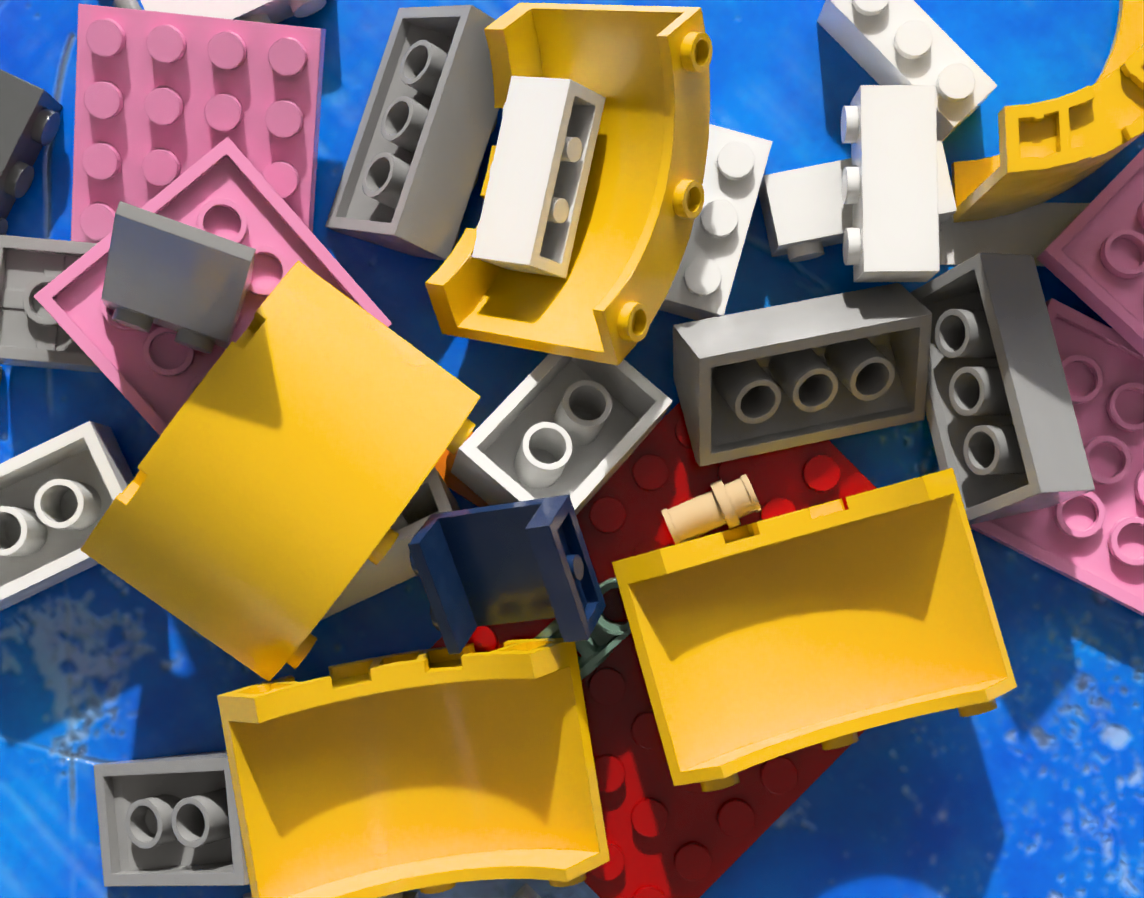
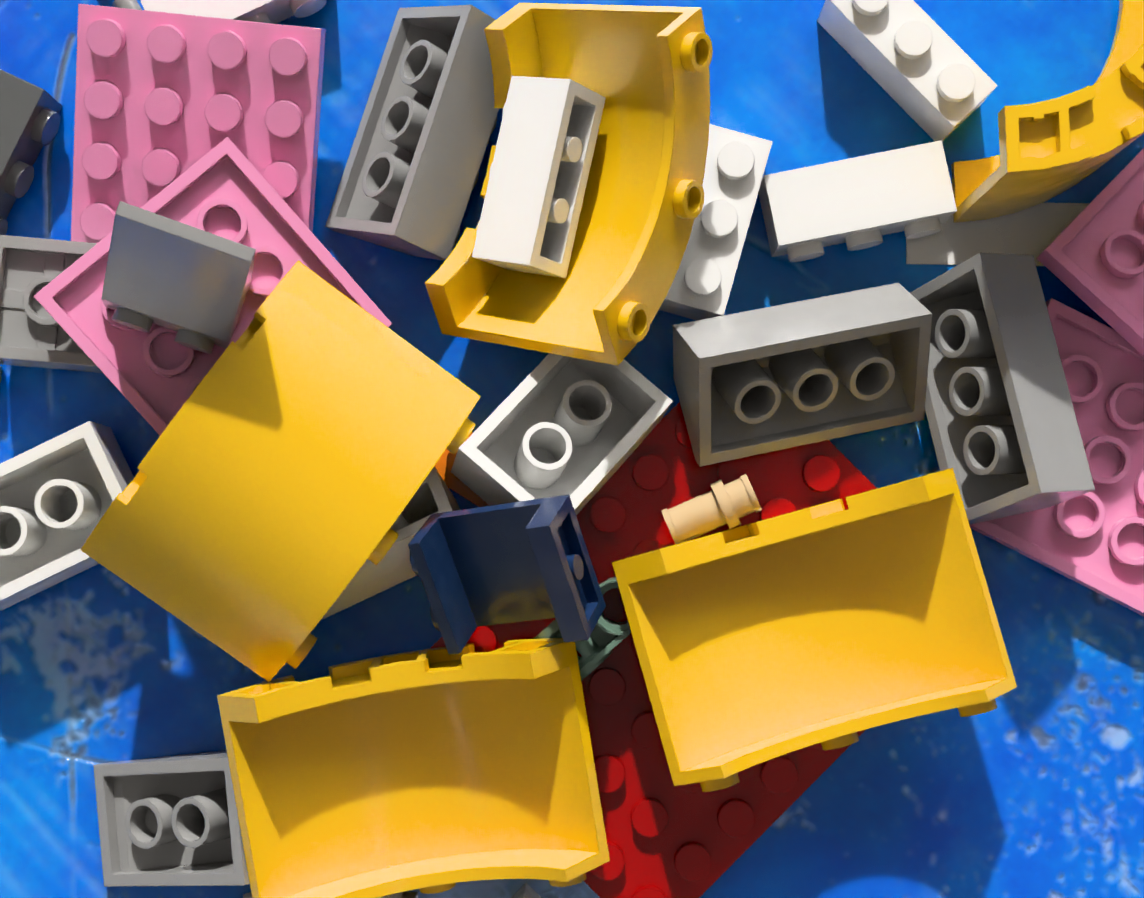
white brick [841,85,940,282] -> none

